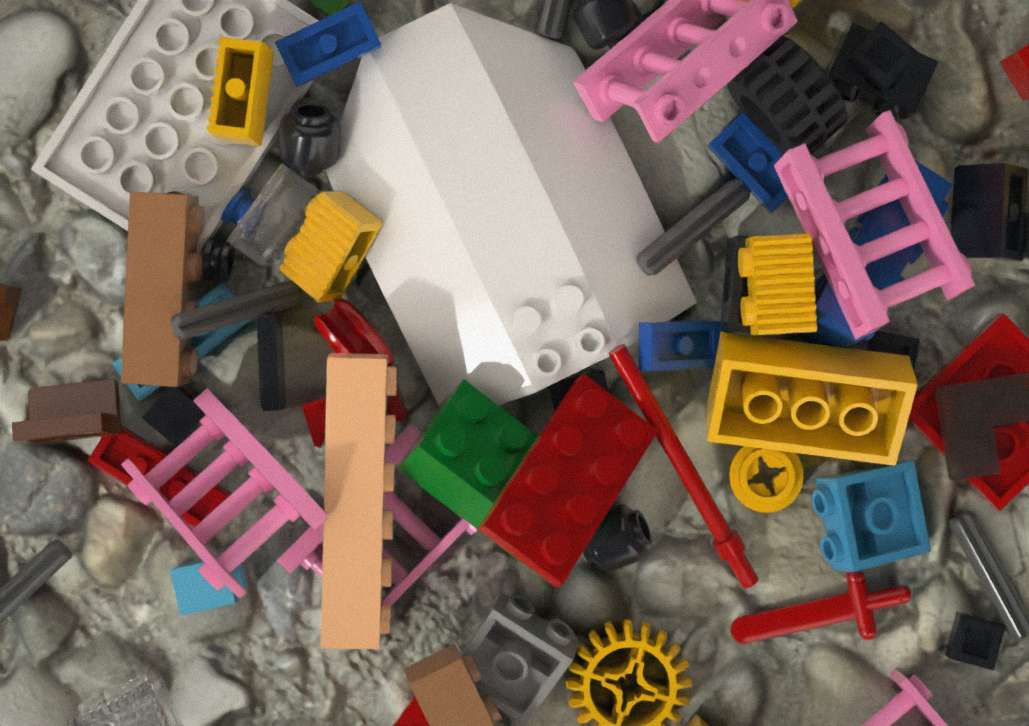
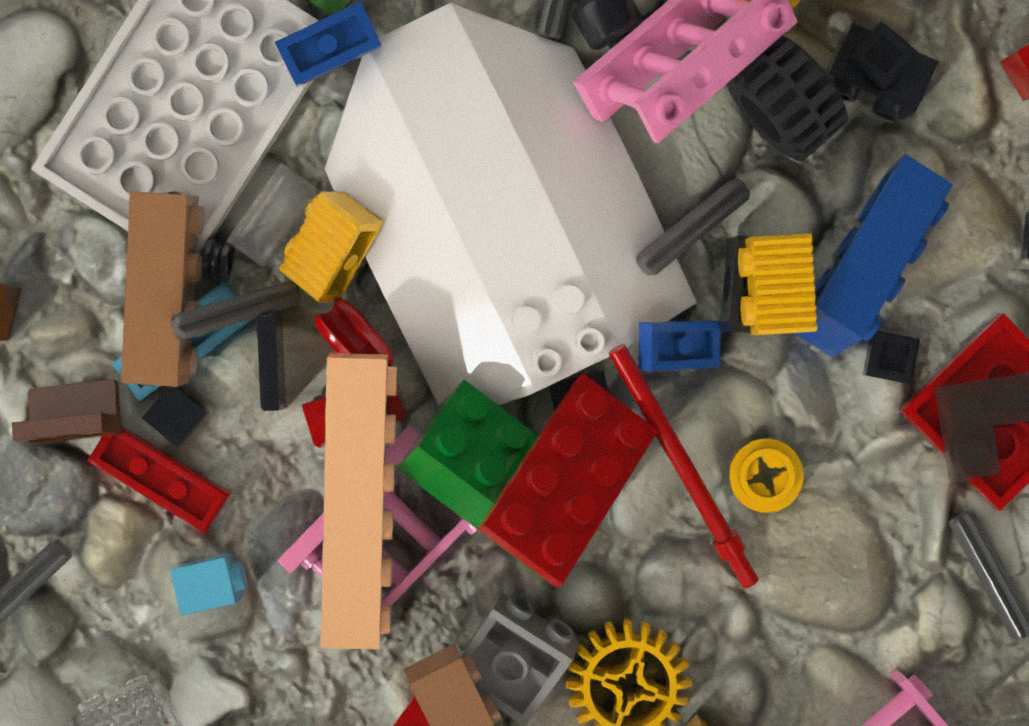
bright pink fence [121,388,328,599] -> none
yellow brick [206,37,274,146] -> none
blue bush [221,186,265,234] -> none
black head [279,103,341,177] -> none
black head [583,504,652,572] -> none
yellow brick [705,332,918,466] -> none
blue plate [707,112,788,213] -> none
red sword [730,570,912,644] -> none
bright pink fence [774,110,975,339] -> none
dark azure plate [811,460,931,572] -> none
black tile [945,611,1006,671] -> none
black panel [951,163,1028,261] -> none

